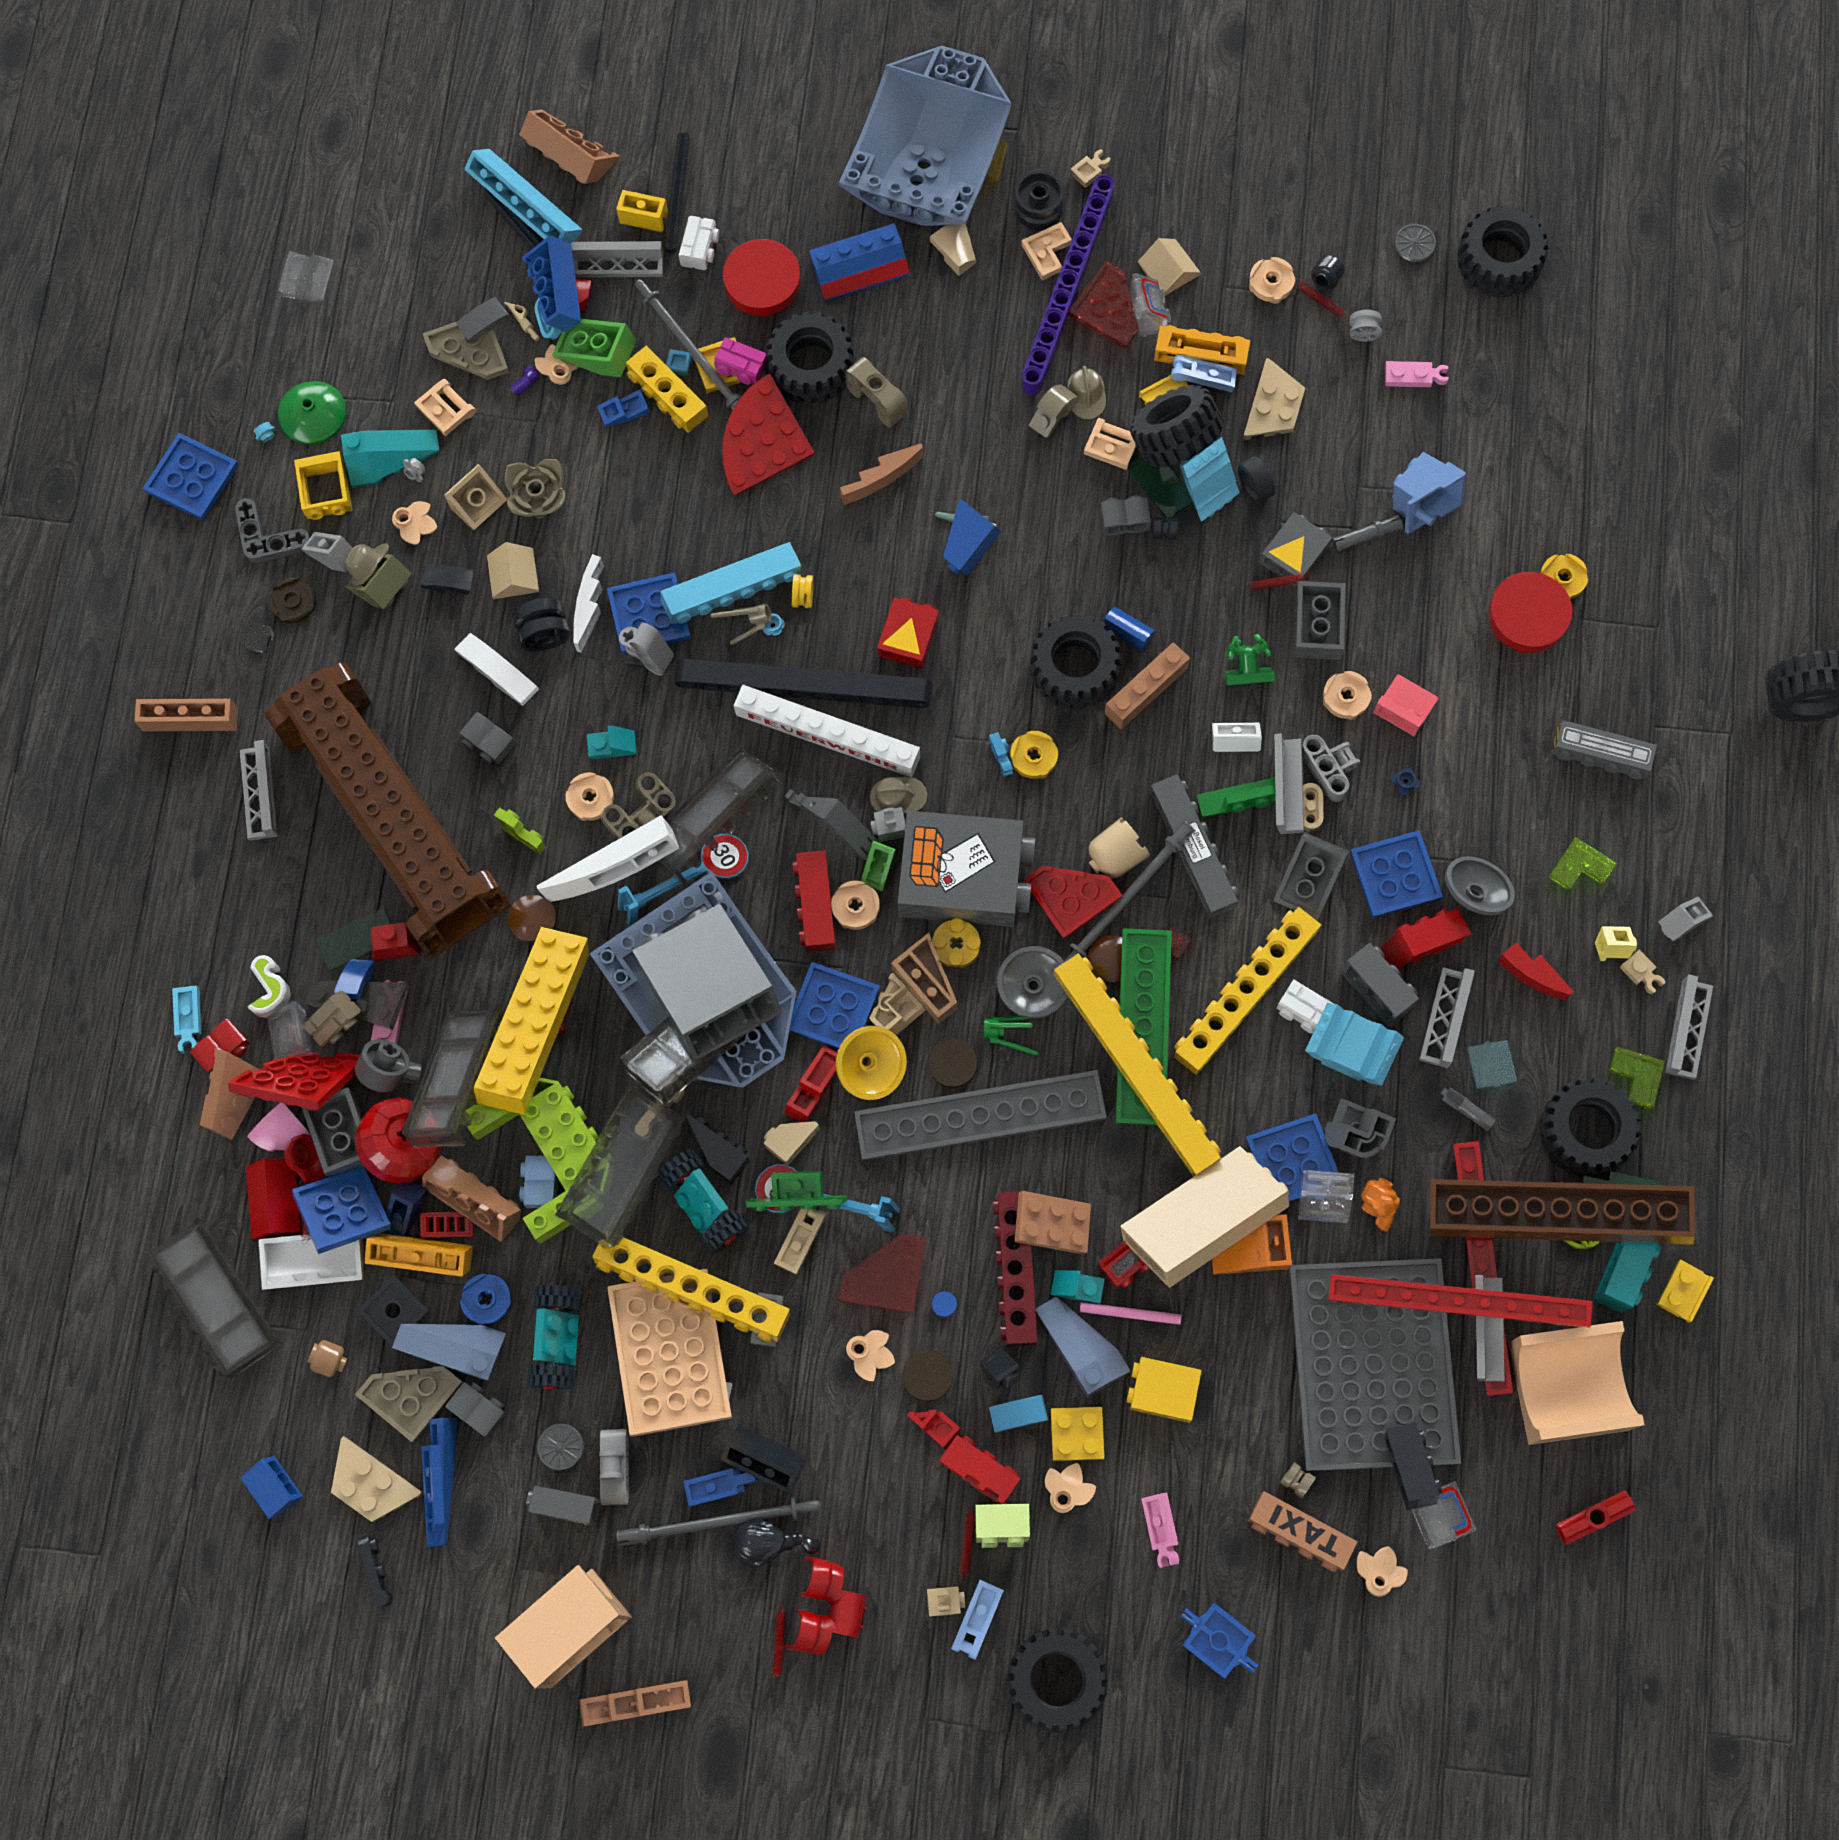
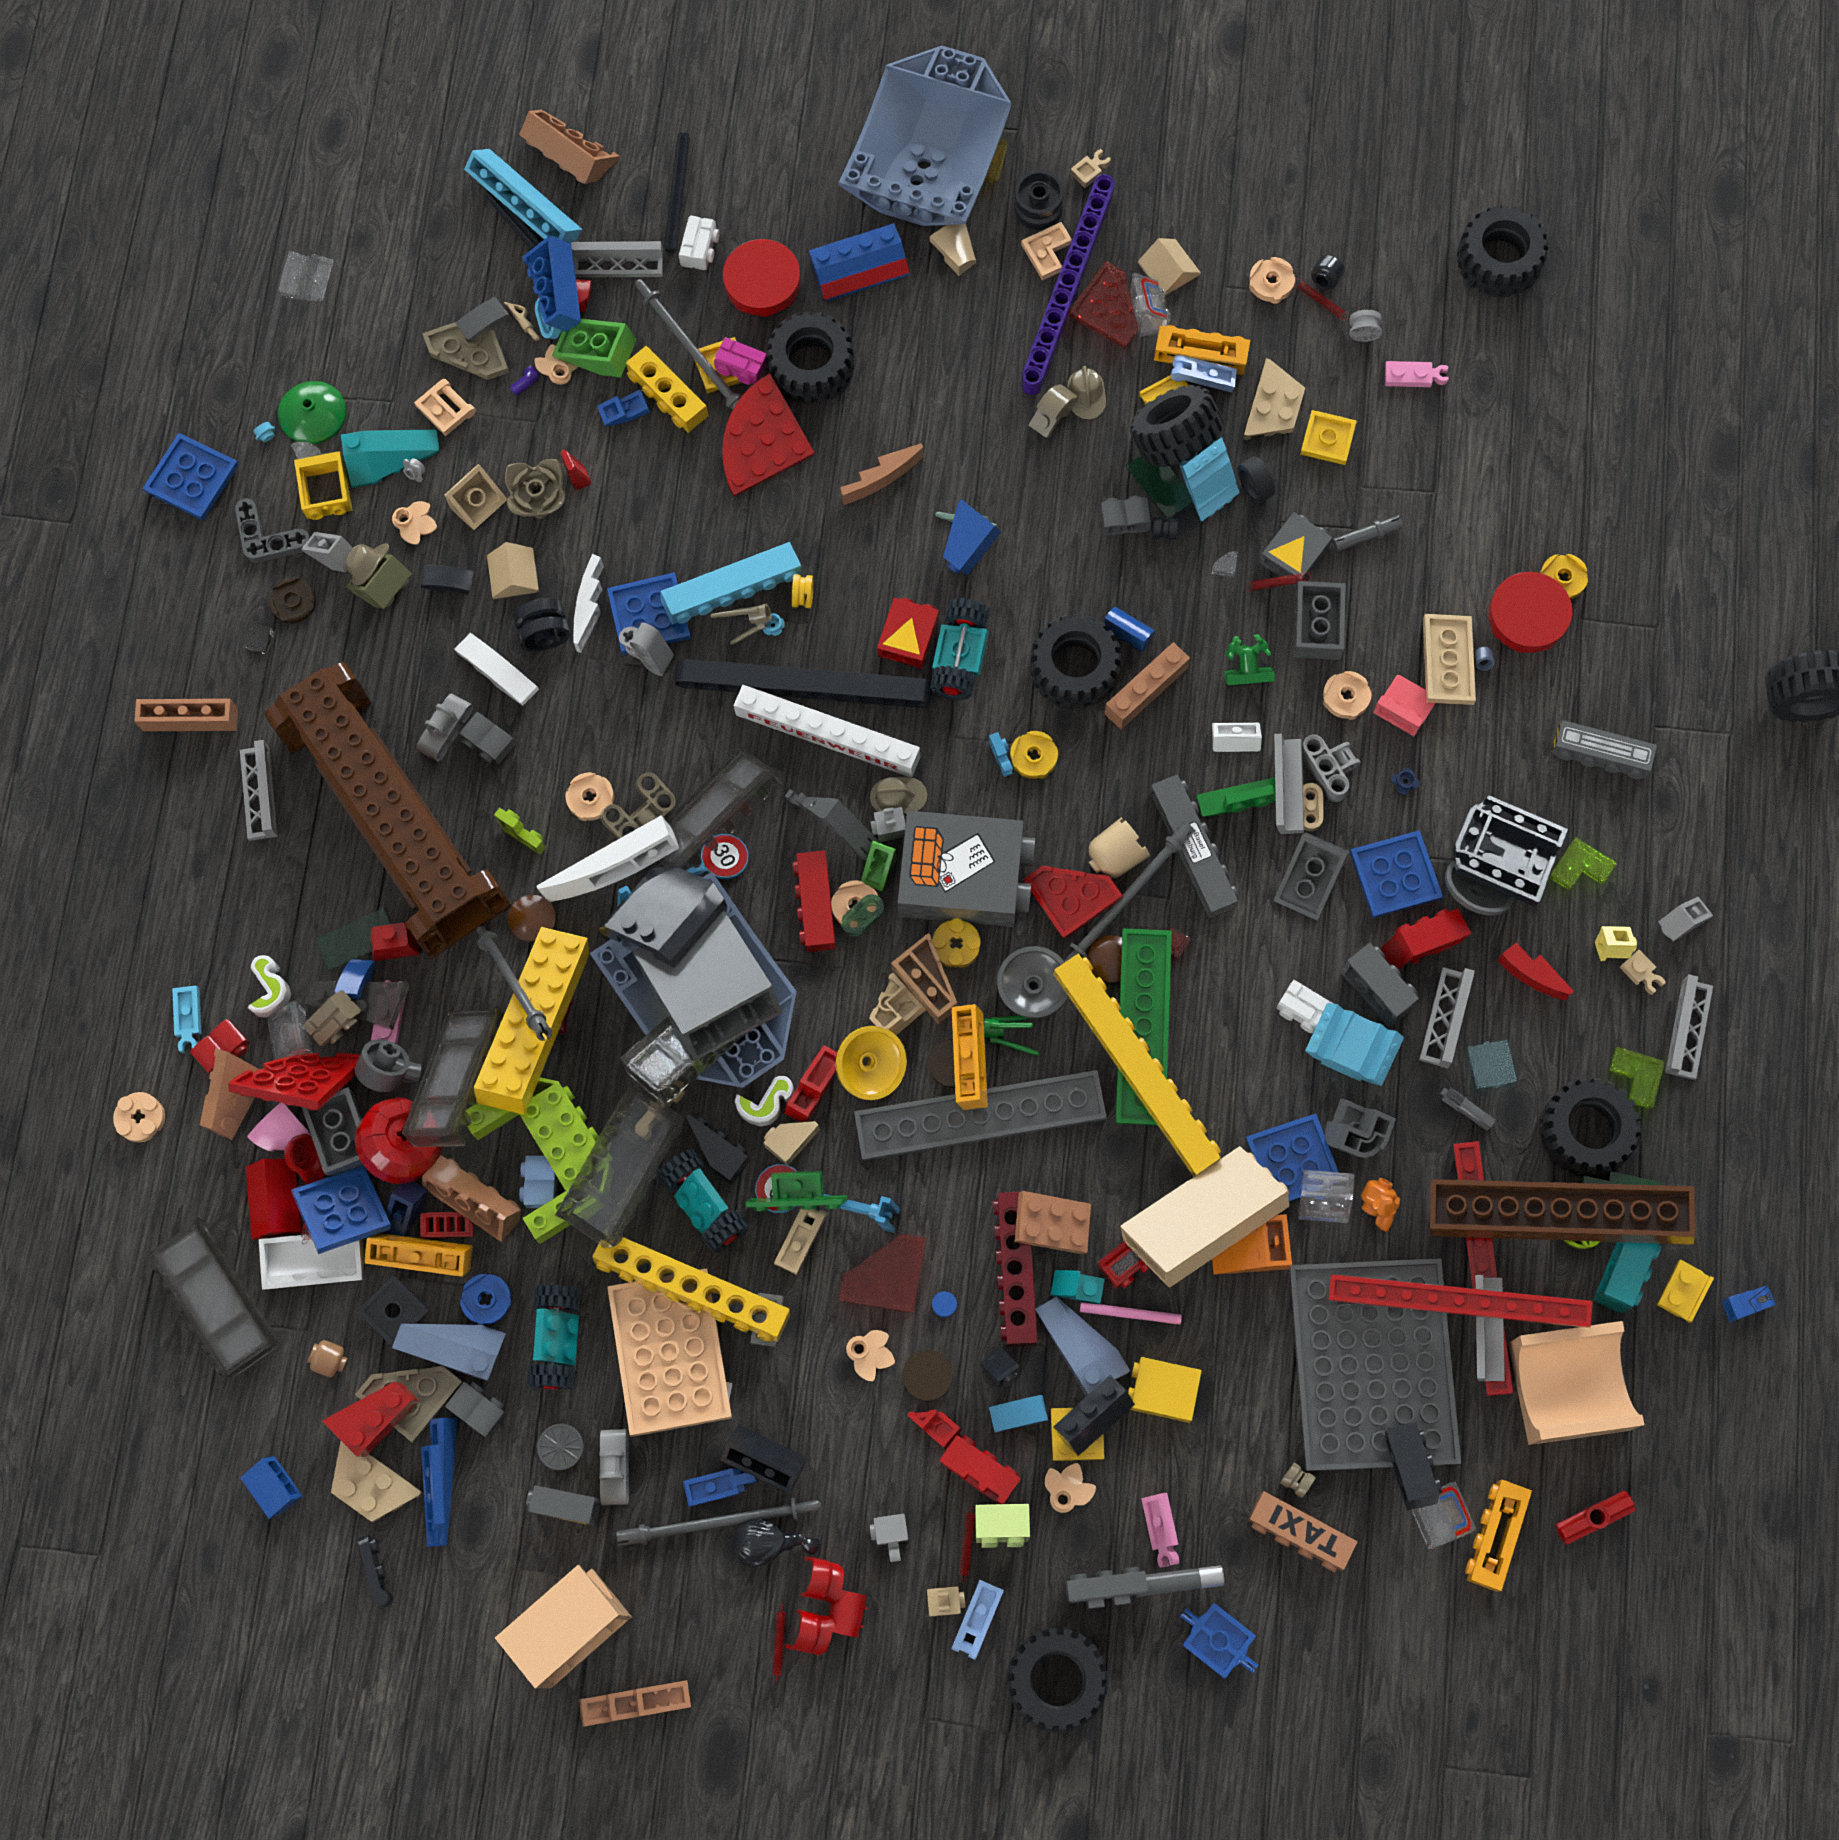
teal slope [587,726,637,759] -> none
yellow brick [616,190,668,232] -> none
dark azure tile [666,349,693,377] -> none
blue plate [789,962,880,1049] -> none
dark tan beam [845,357,908,428] -> none
light nougat plate [1084,418,1137,470] -> none
yellow brick [1174,907,1321,1076] -> none
light nougat plate [1357,1546,1408,1597] -> none
medium blue piece [1392,452,1466,534] -> none
dark grey wheel [1395,224,1436,262] -> none
none -> light nougat plate [113,1092,165,1142]
none -> clear tile [290,442,322,459]
none -> red wedge [322,1382,419,1457]
none -> light grey piece [416,694,473,762]
none -> dark grey bar [476,925,552,1041]
none -> red slope [560,450,591,490]
none -> wedge [599,867,727,967]
none -> white animal [735,1076,794,1127]
none -> clear green plate [841,894,884,936]
none -> light grey brick [870,1514,909,1562]
none -> plate [930,598,989,700]
none -> light orange brick [952,1004,988,1110]
none -> black brick [1053,1375,1135,1456]
none -> dark grey piece [1065,1565,1225,1610]
none -> clear tile [1211,552,1238,576]
none -> yellow plate [1300,410,1356,465]
none -> tan plate [1423,614,1476,705]
none -> black wedge [1453,795,1568,907]
none -> light orange brick [1465,1480,1532,1592]
none -> sand blue piece [1474,647,1495,671]
none -> blue leg [1721,1285,1776,1323]

